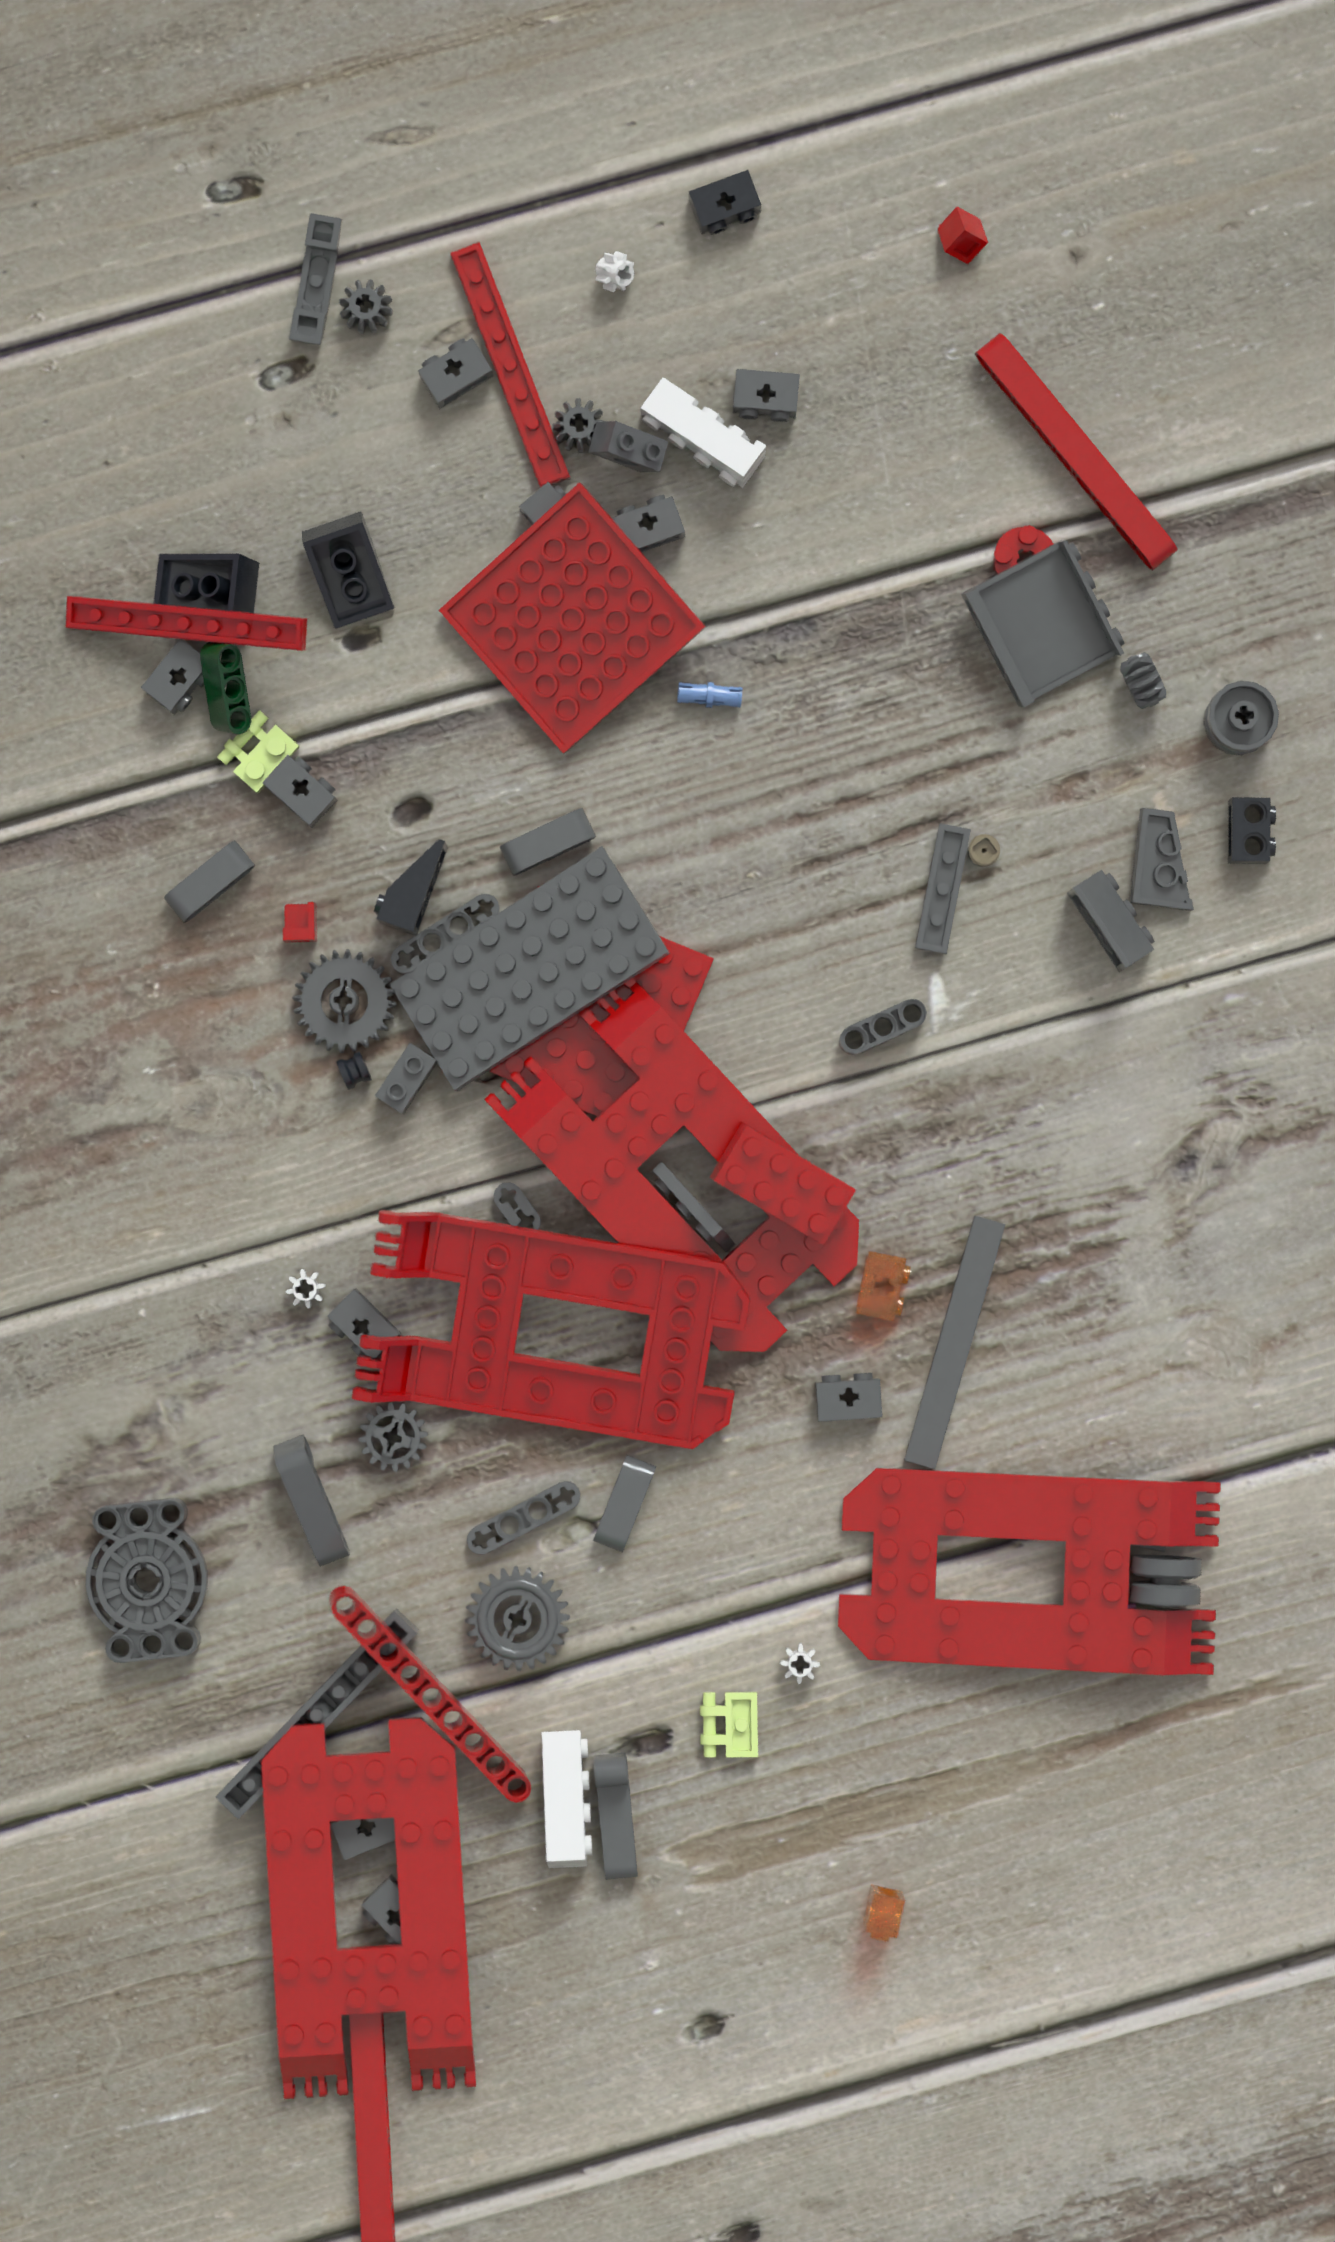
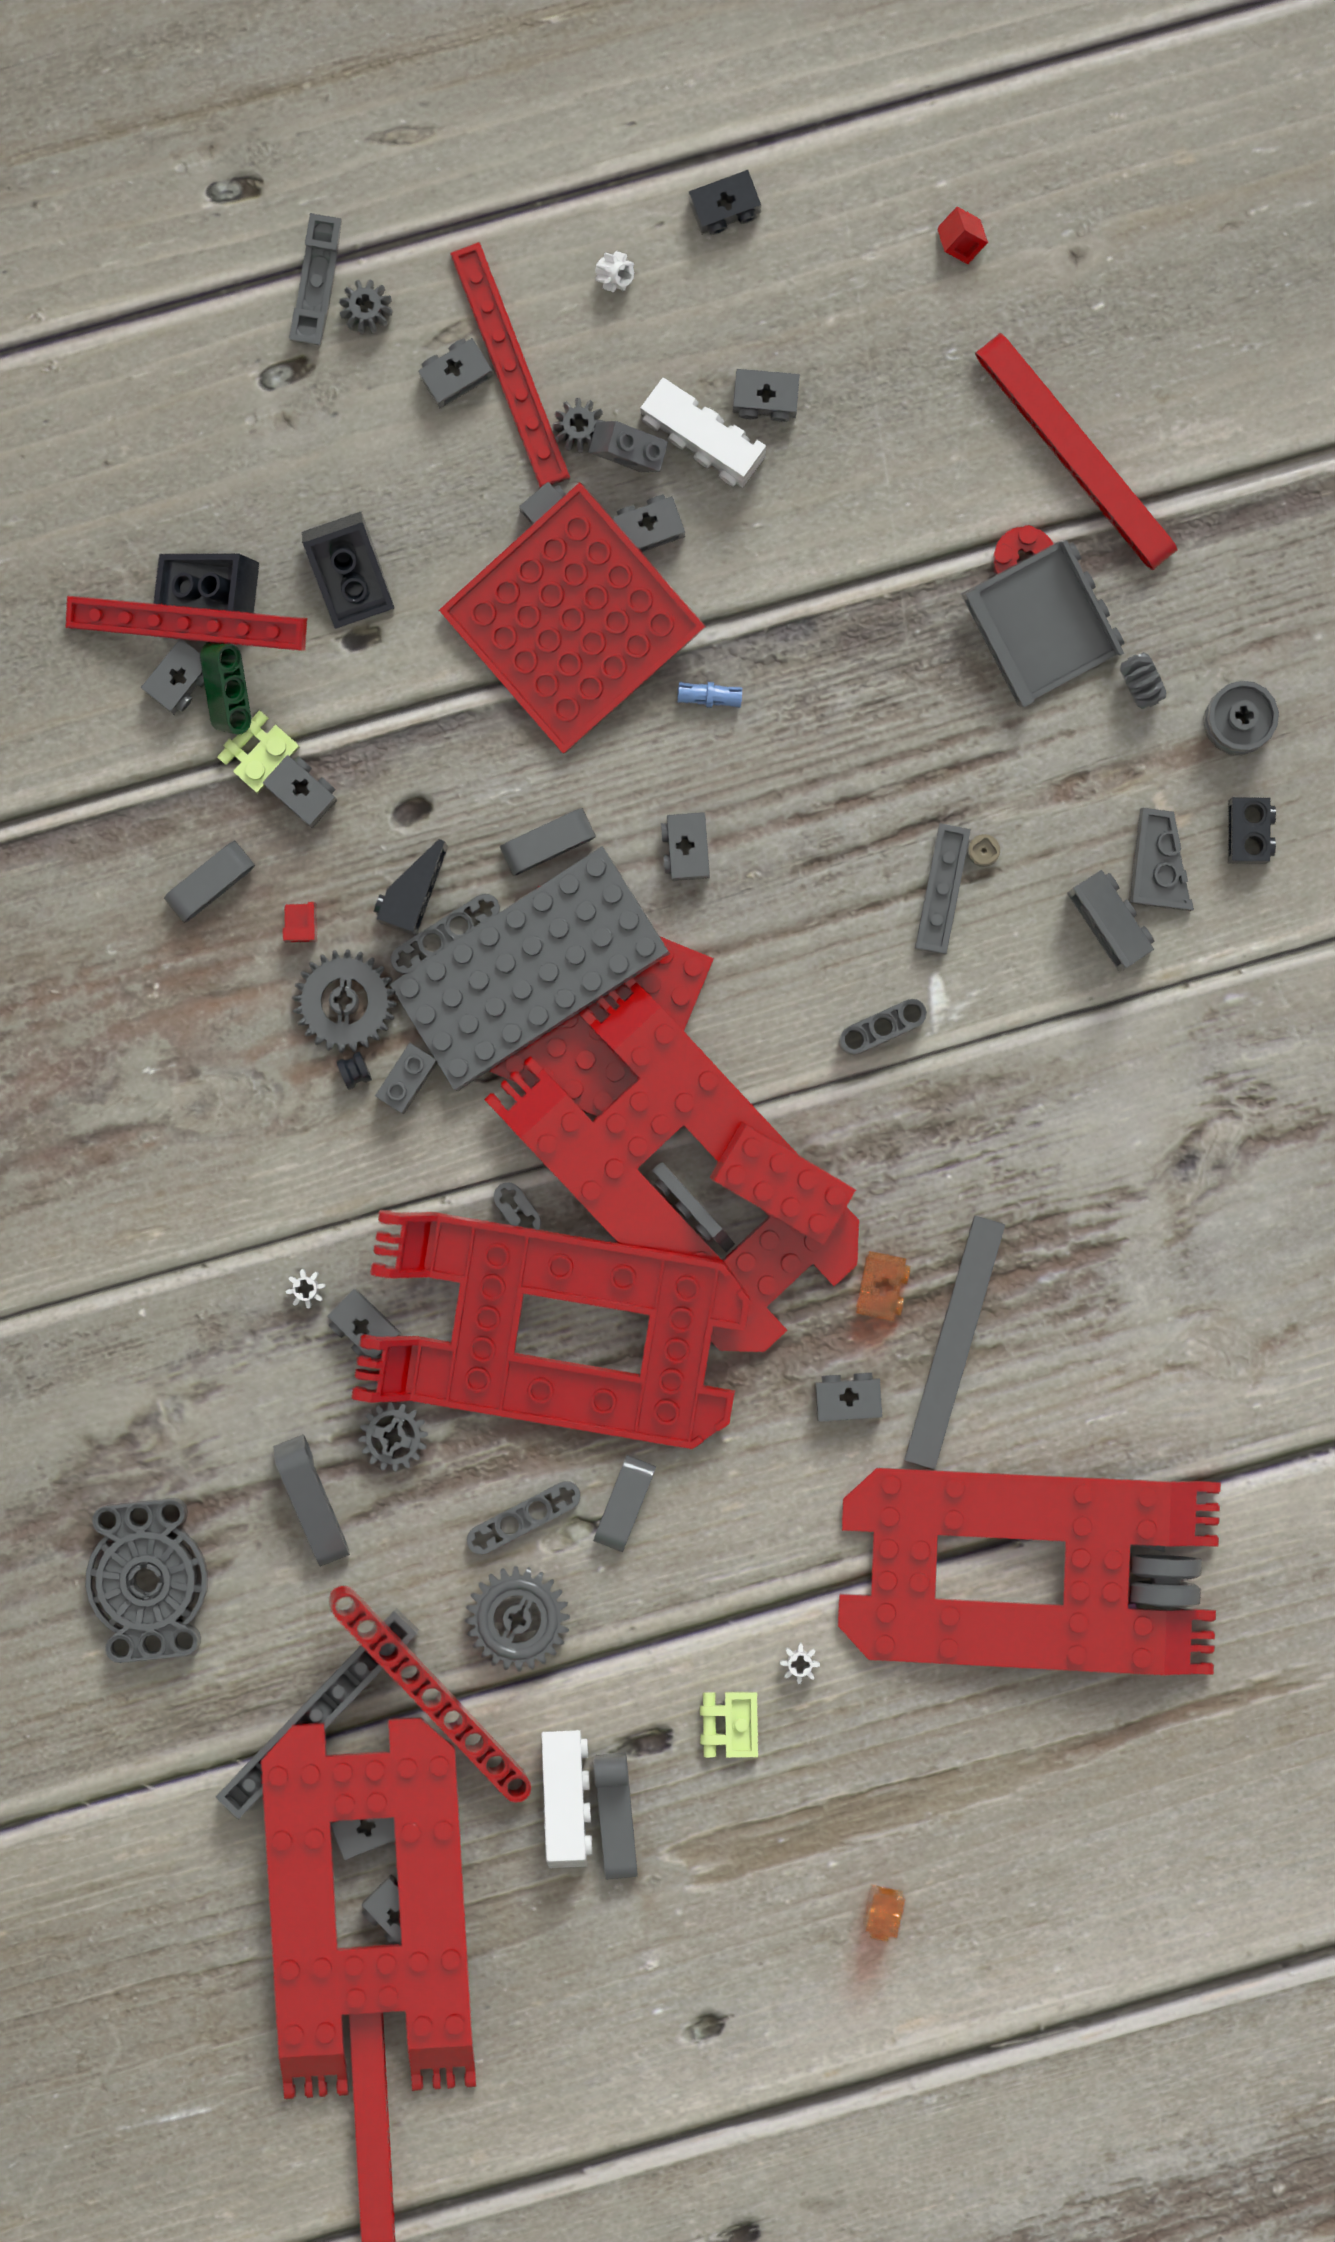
none -> dark grey brick [661,812,710,881]

